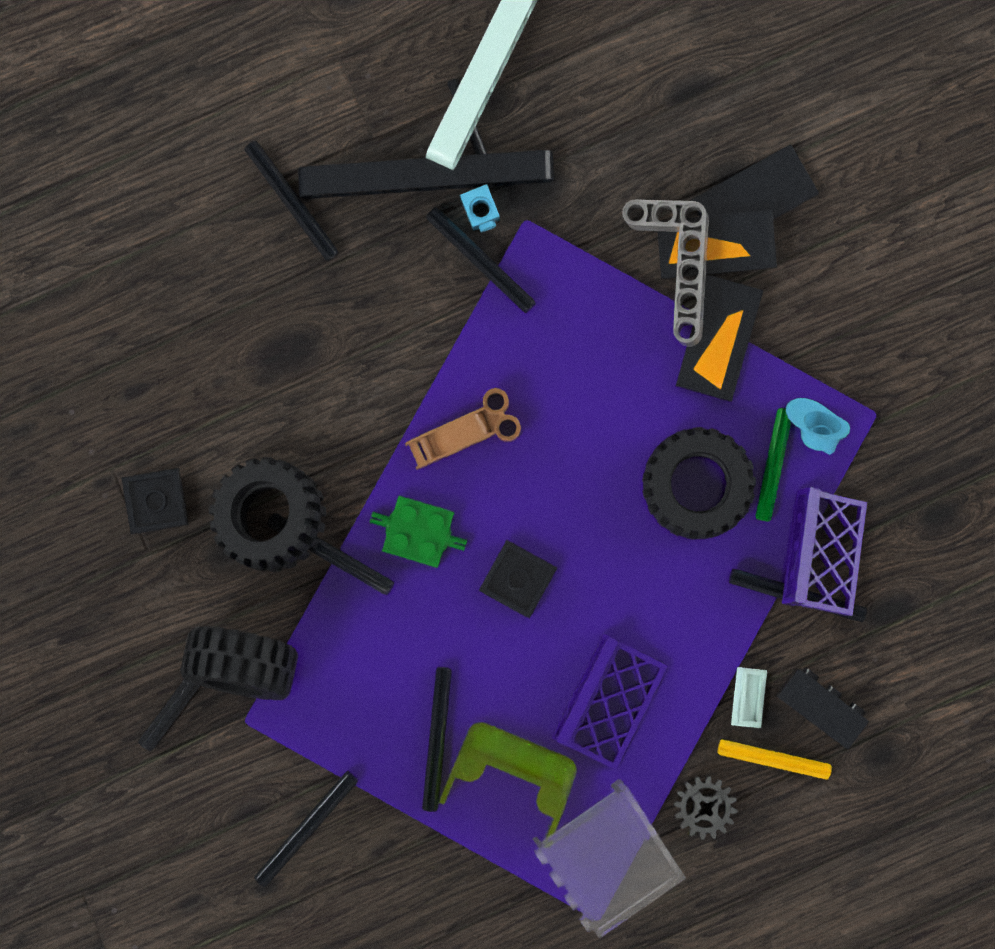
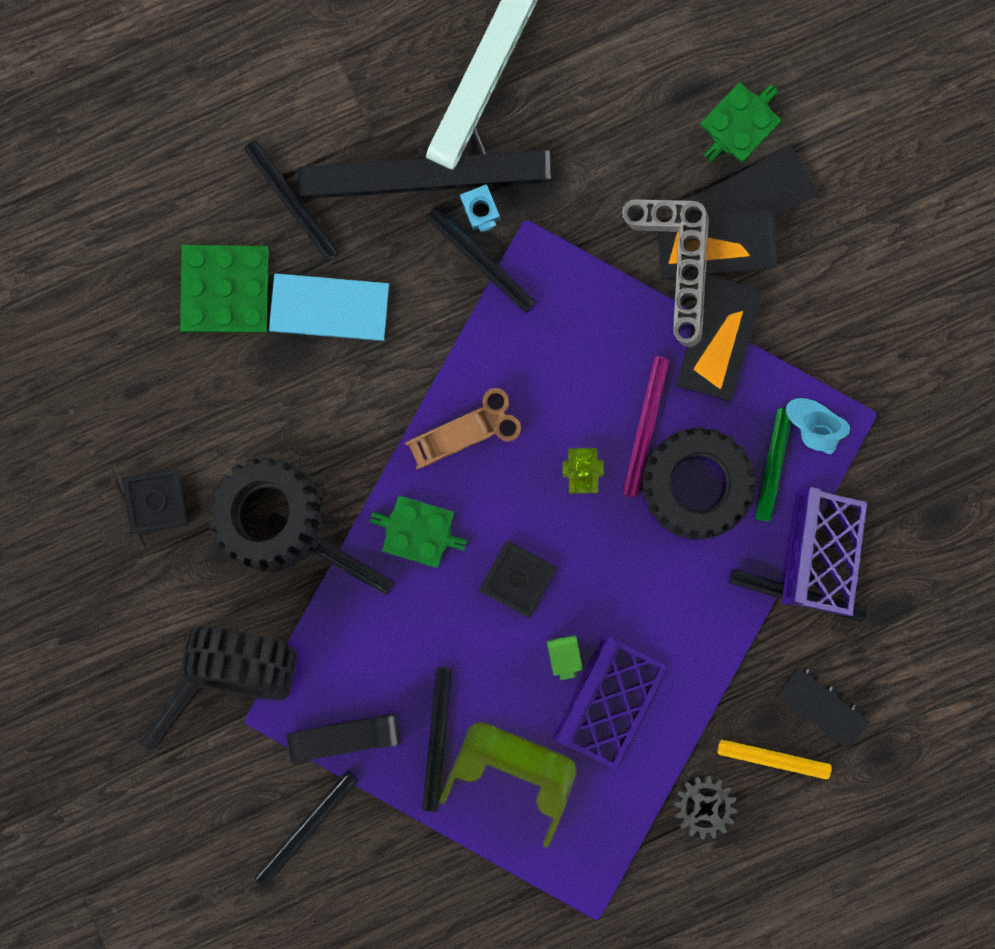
clear panel [533,779,686,939] -> none
light aqua tile [731,667,767,728] -> none
none -> green plate [180,245,269,333]
none -> medium azure tile [269,273,389,341]
none -> black beam [286,713,403,763]
none -> bright green slope [546,635,582,680]
none -> clear neon green brick [562,448,604,494]
none -> magenta axle [623,356,669,498]
none -> green plate [700,82,782,164]

